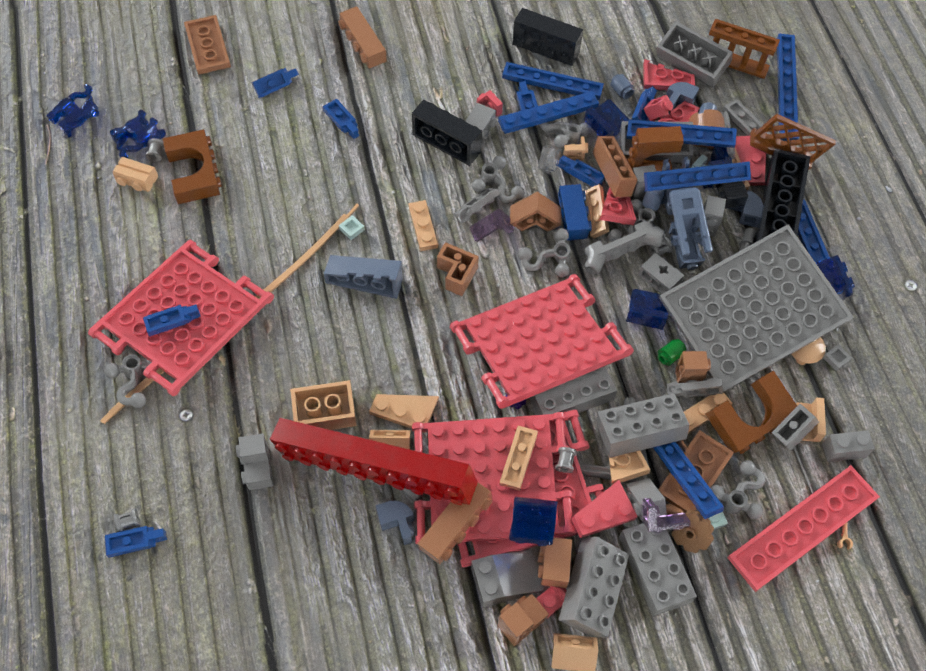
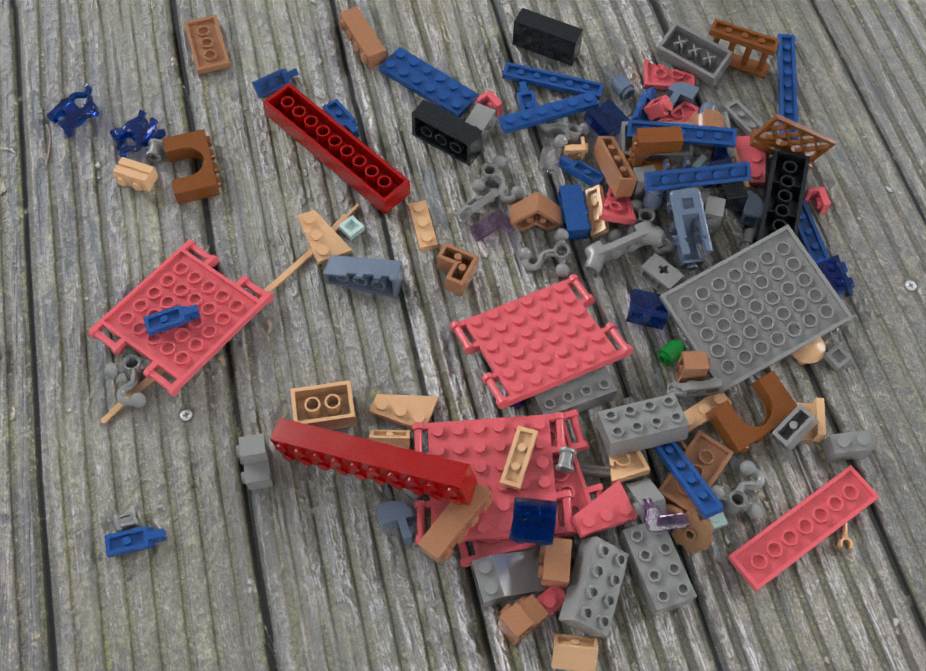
none -> red brick [263,83,411,214]
none -> light nougat wing [297,210,352,265]
none -> blue plate [379,47,479,118]
none -> coral bracket [803,187,831,215]

